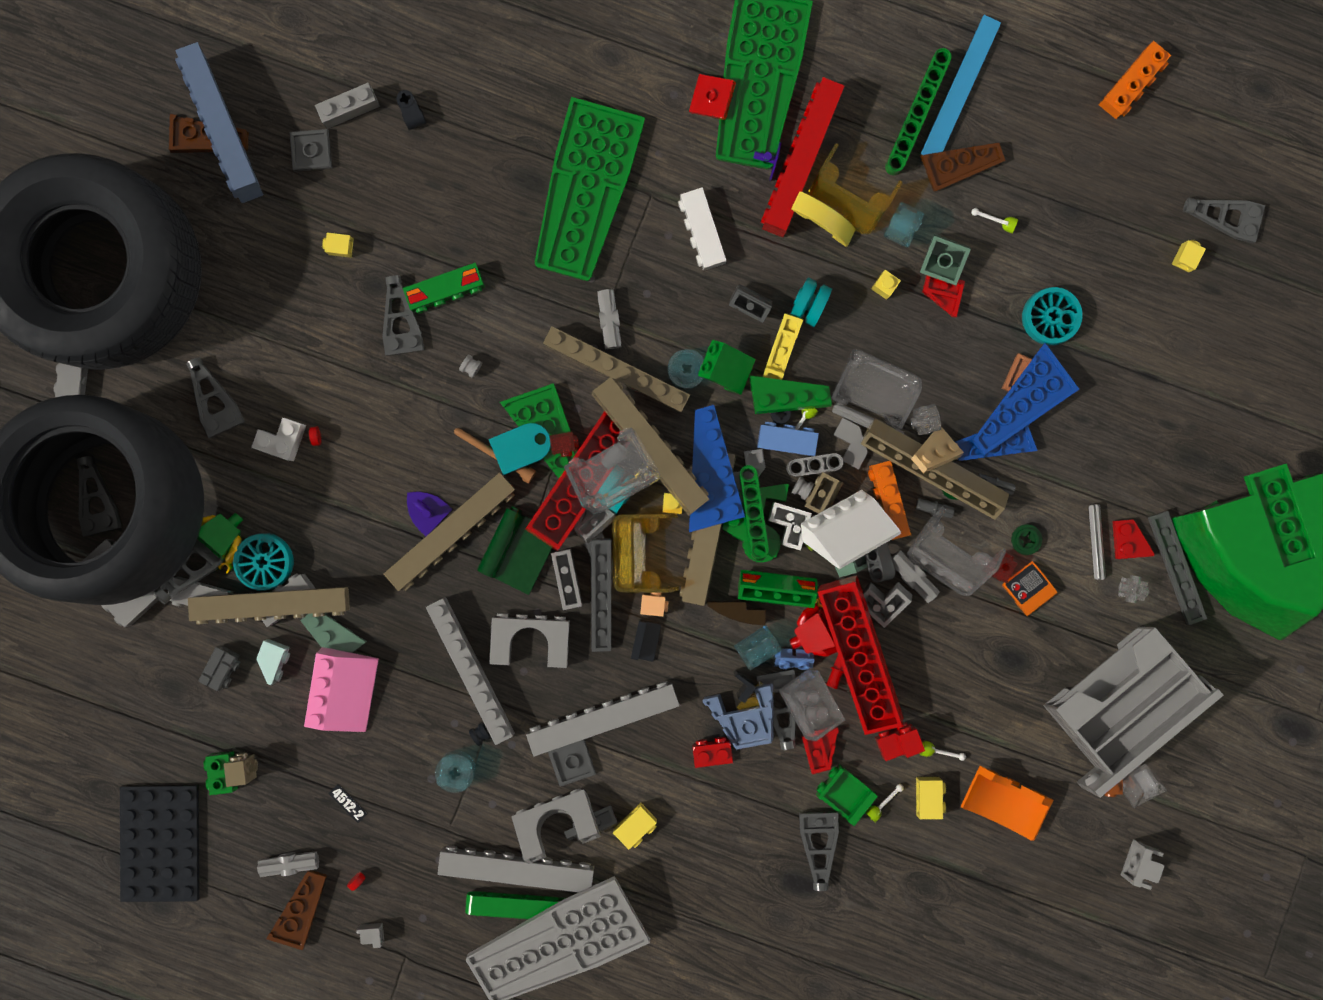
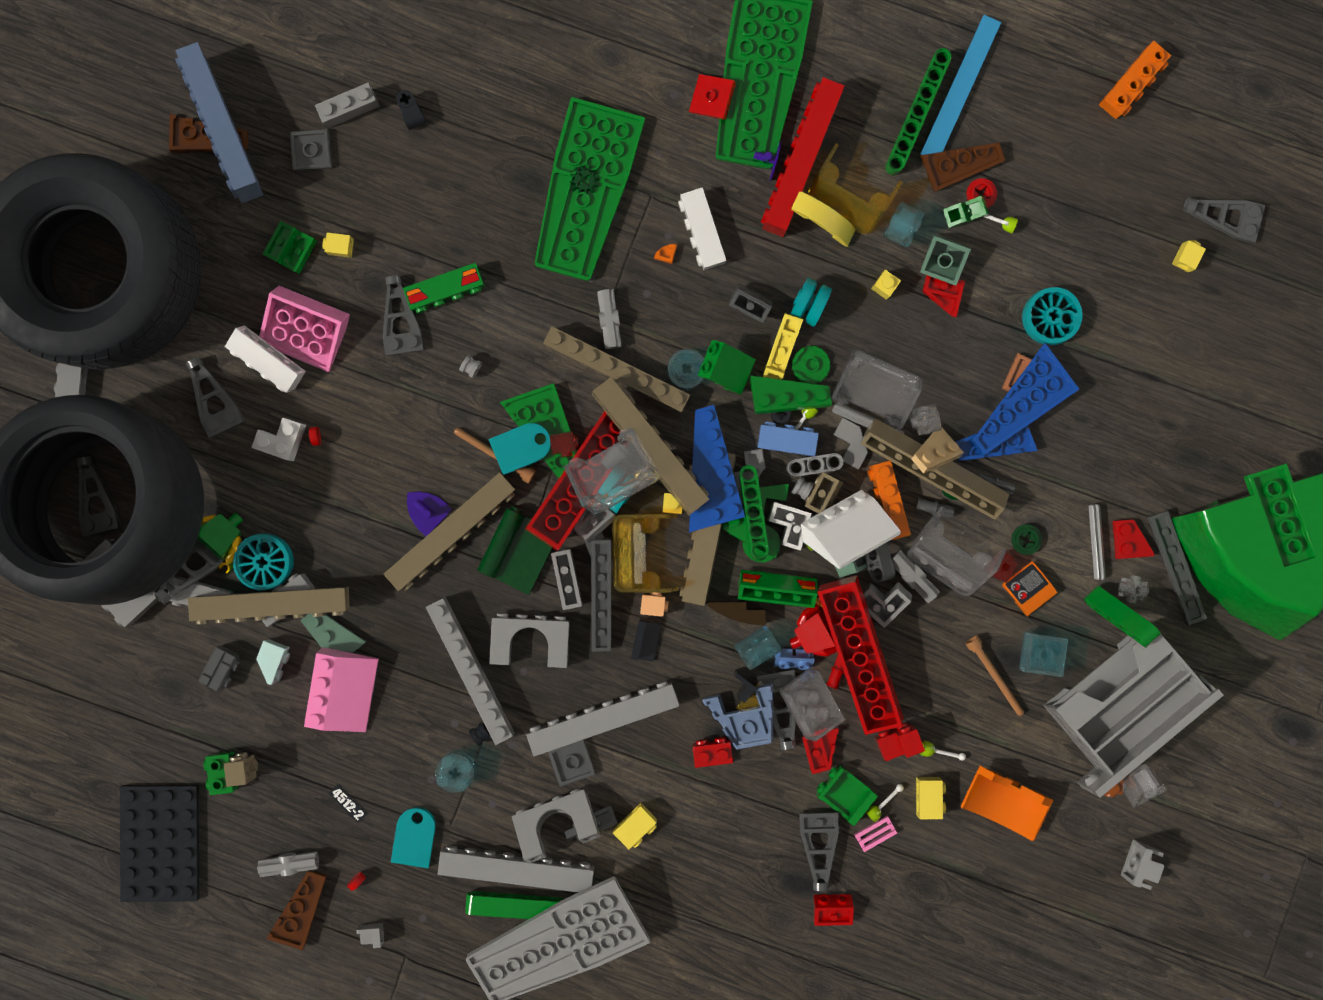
none -> white brick [225,325,306,393]
none -> bright pink slope [259,286,350,372]
none -> green slope [263,221,317,274]
none -> teal tile [391,807,436,868]
none -> dark green gear [569,165,600,196]
none -> orange tile [654,244,677,264]
none -> green tile [792,346,830,384]
none -> red bracket [813,894,854,926]
none -> bright pink tile [854,815,897,852]
none -> brick [943,196,989,228]
none -> medium nougat piece [965,635,1024,716]
none -> red gear [966,178,997,208]
none -> clear light blue brick [1019,632,1068,677]
none -> green beam [1083,586,1161,648]

